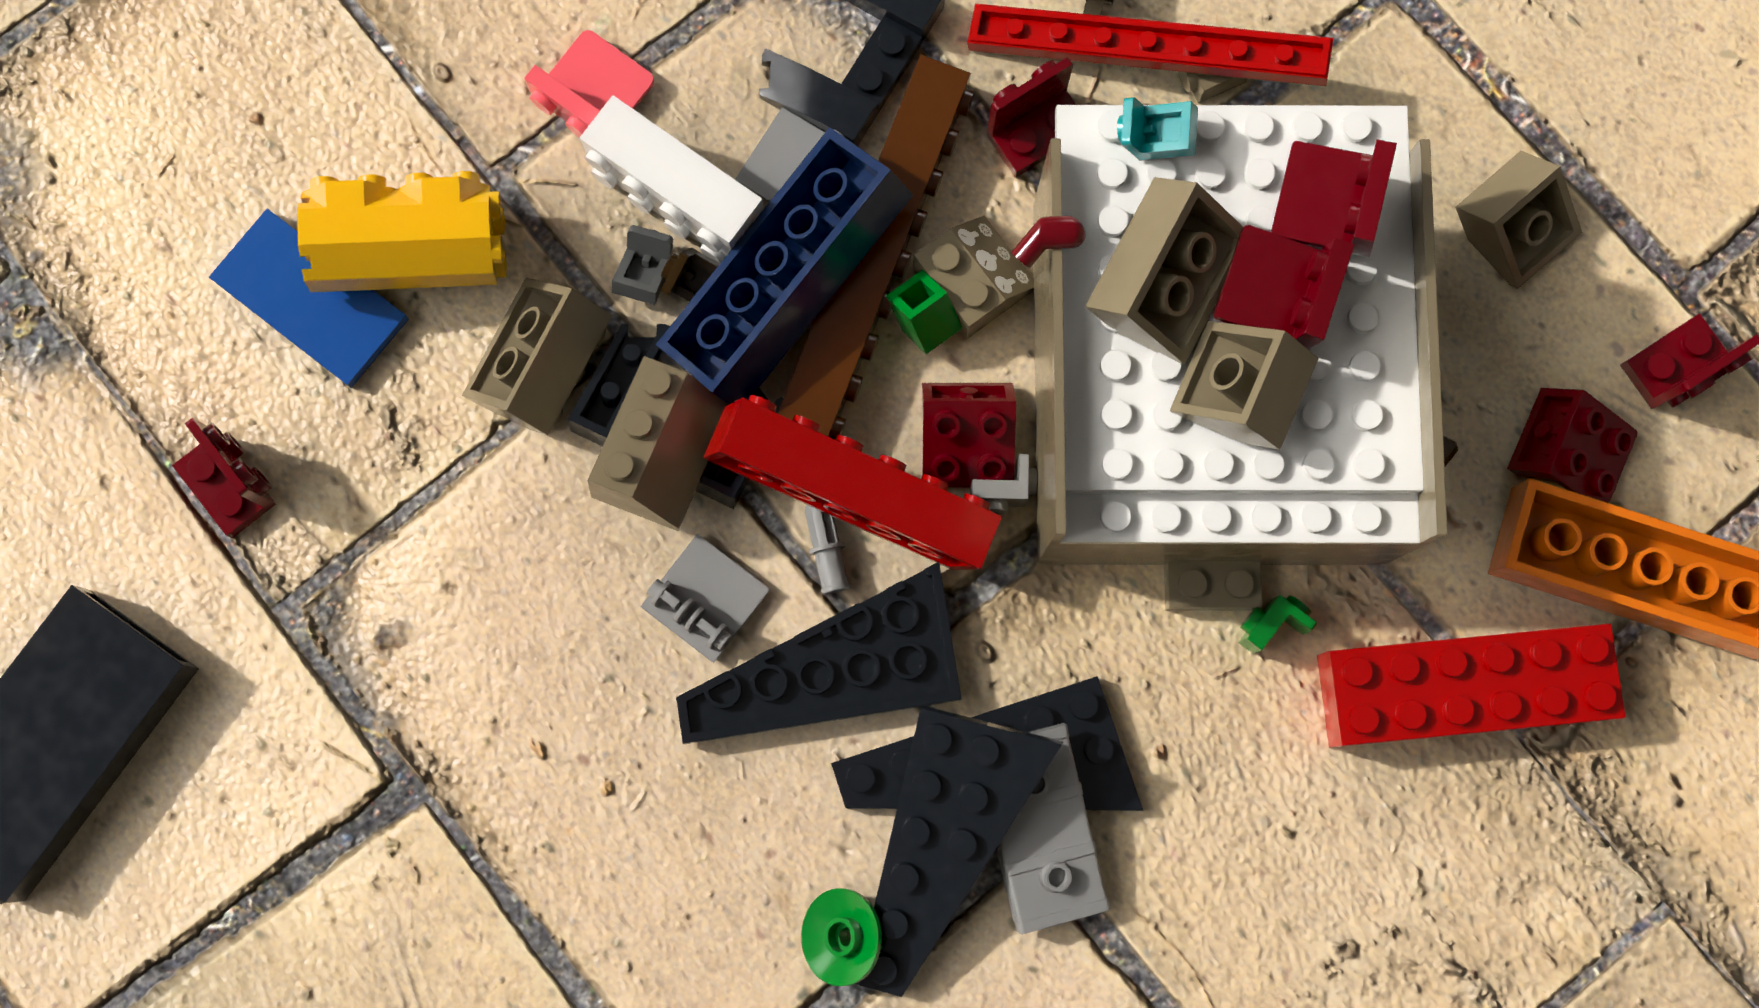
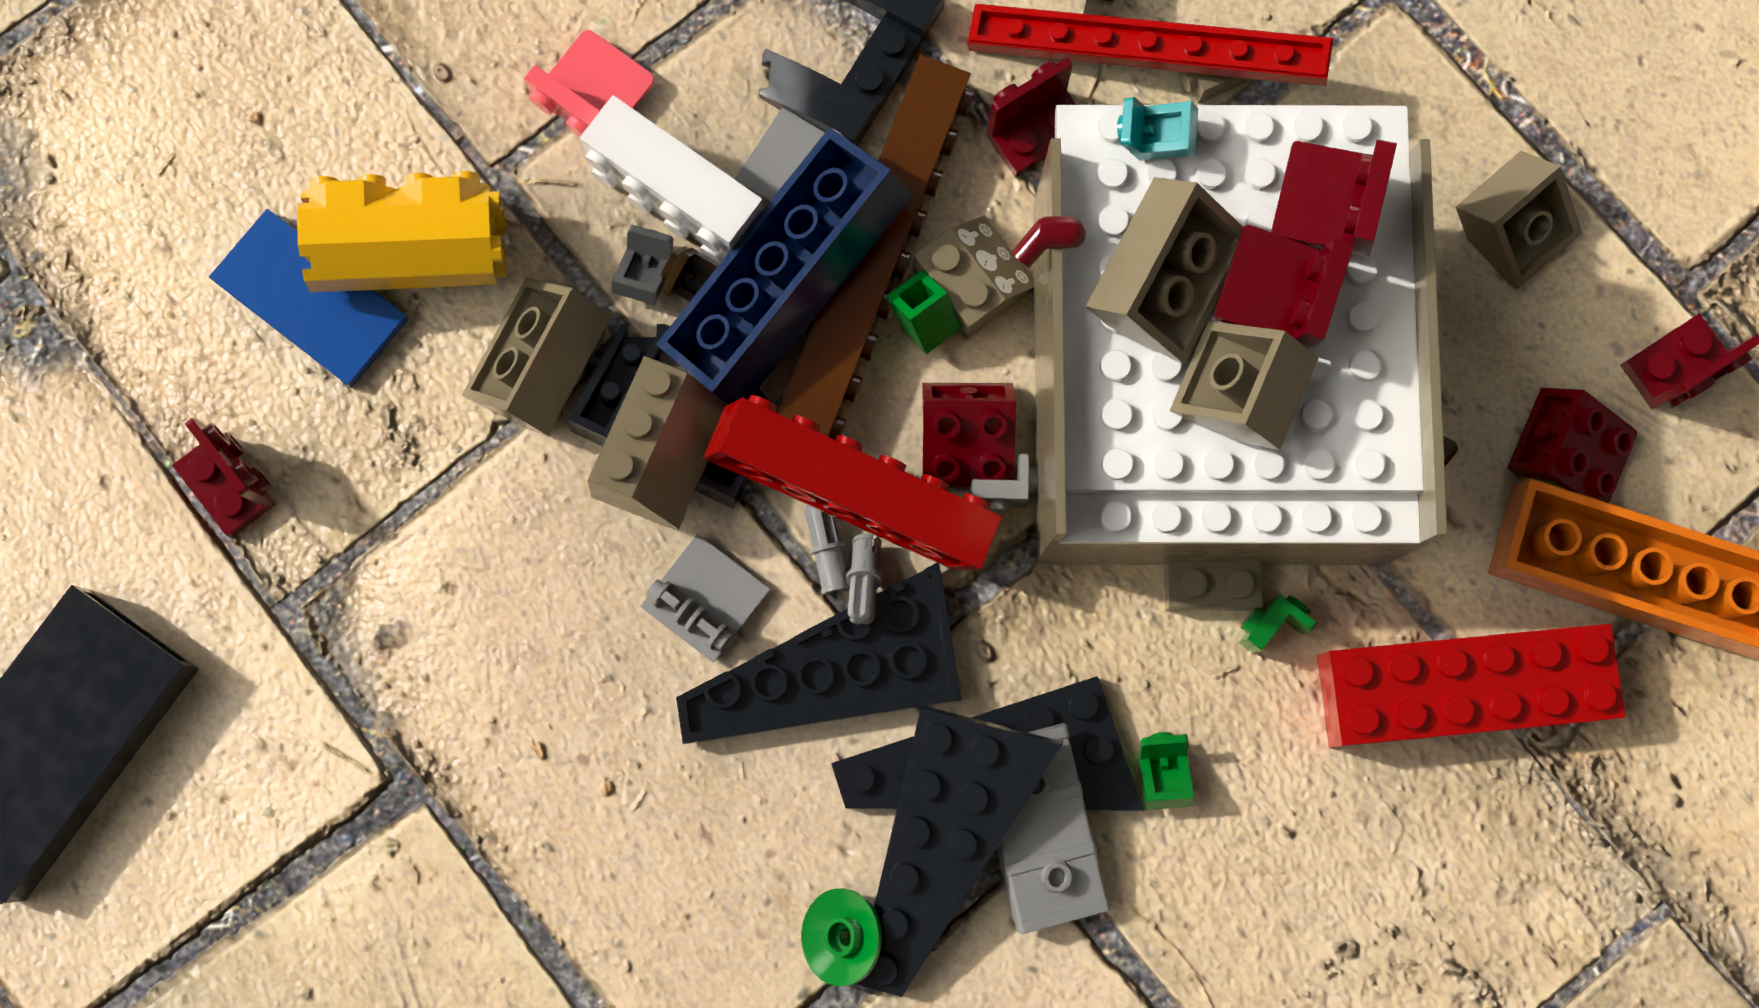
none -> light grey axle [846,534,883,625]
none -> green bracket [1137,732,1195,810]

